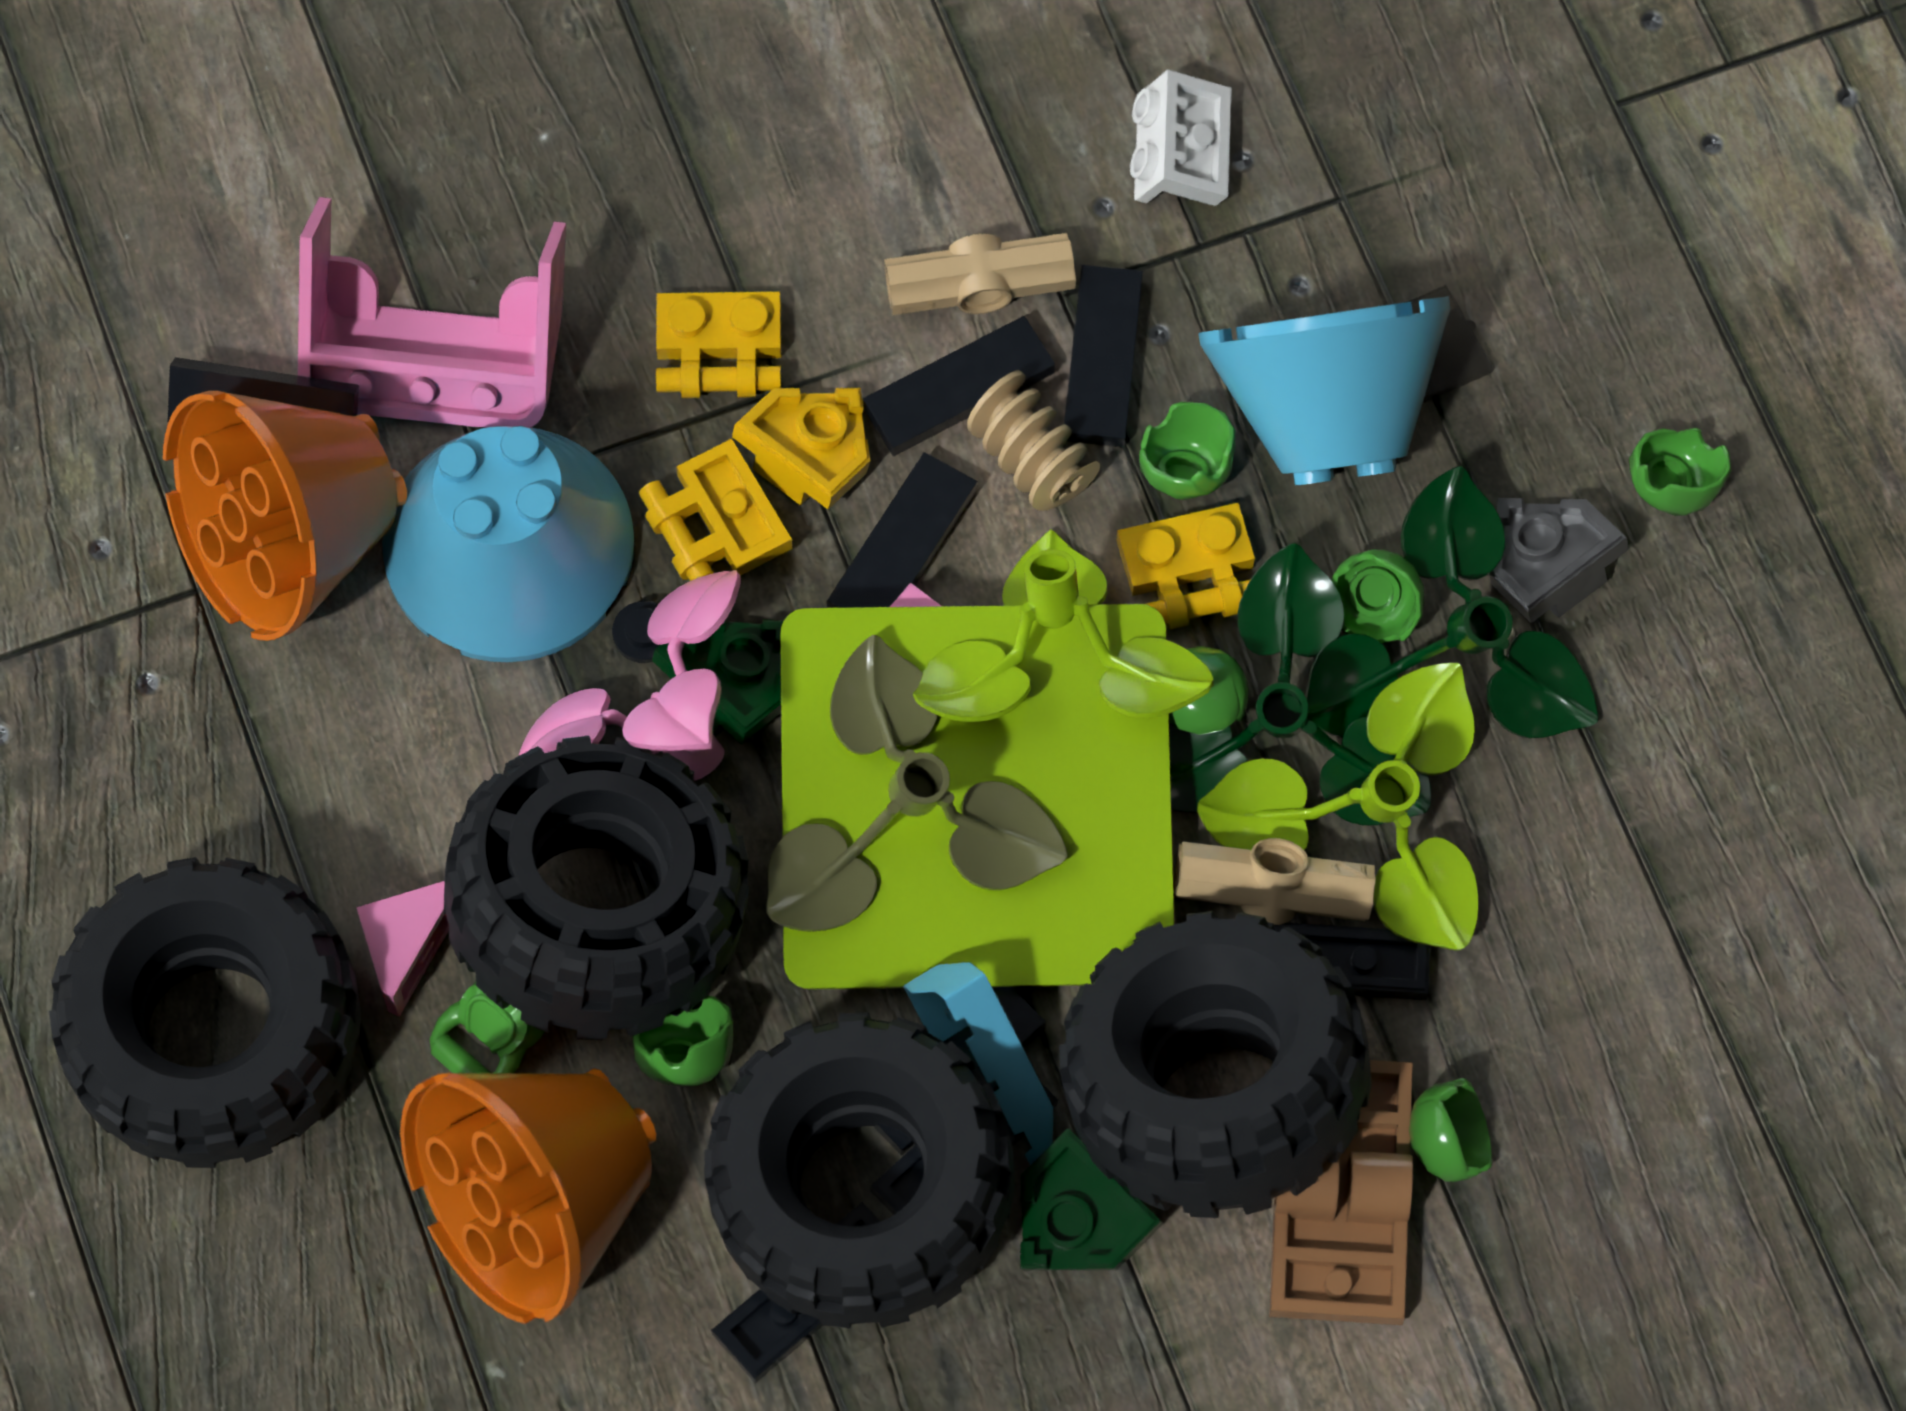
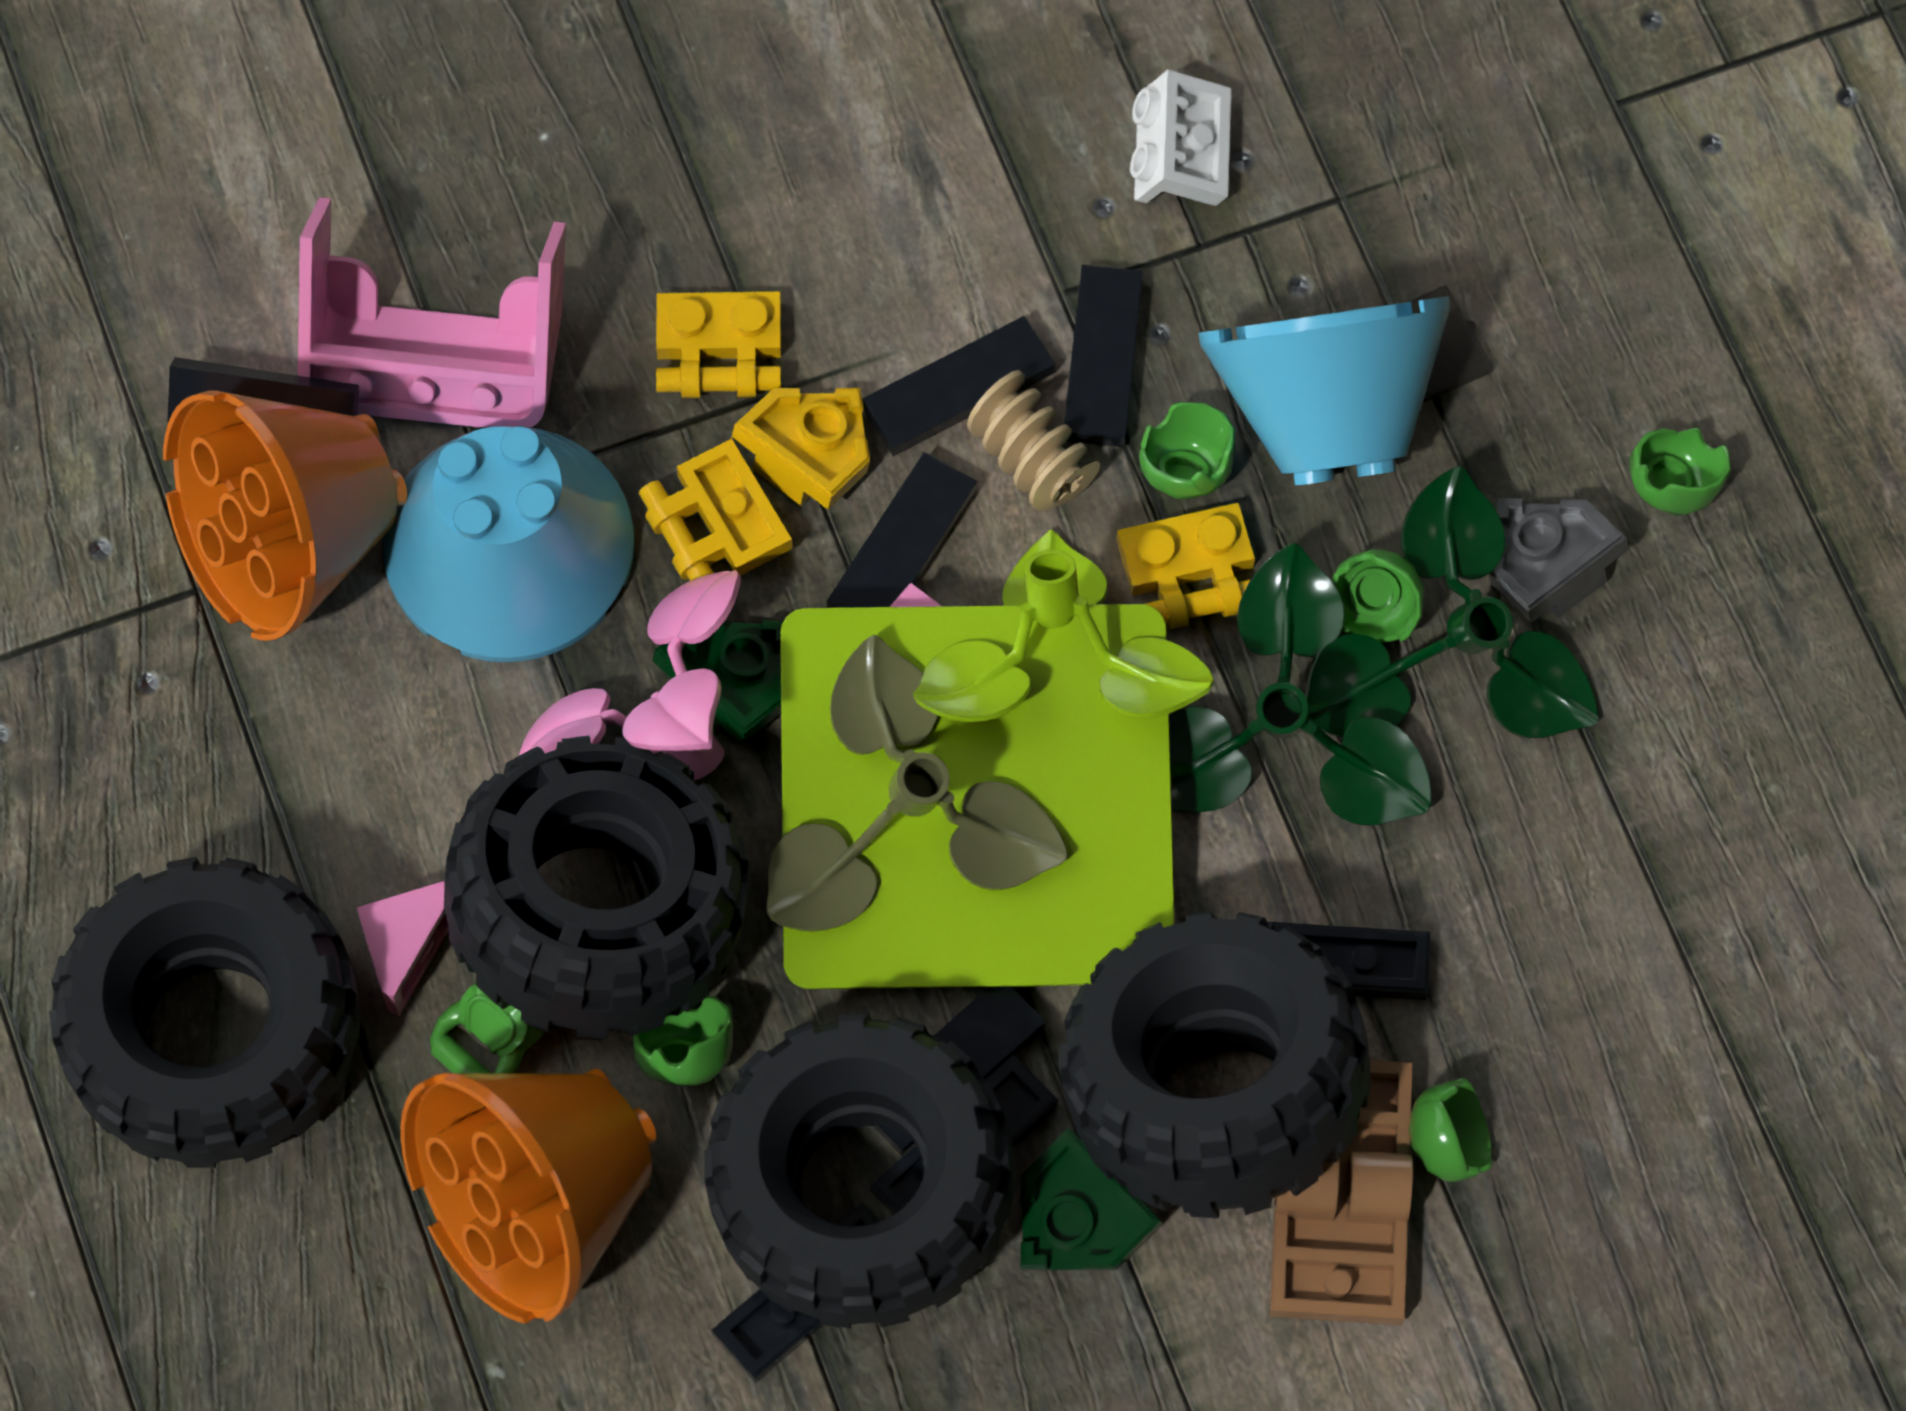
black plate [612,601,660,663] -> none
tan piece [884,233,1076,315] -> none
medium azure piece [903,962,1053,1165] -> none
bright green hair [1169,646,1249,735] -> none
tan piece [1173,838,1376,925] -> none
lime plant [1198,663,1478,951] -> none

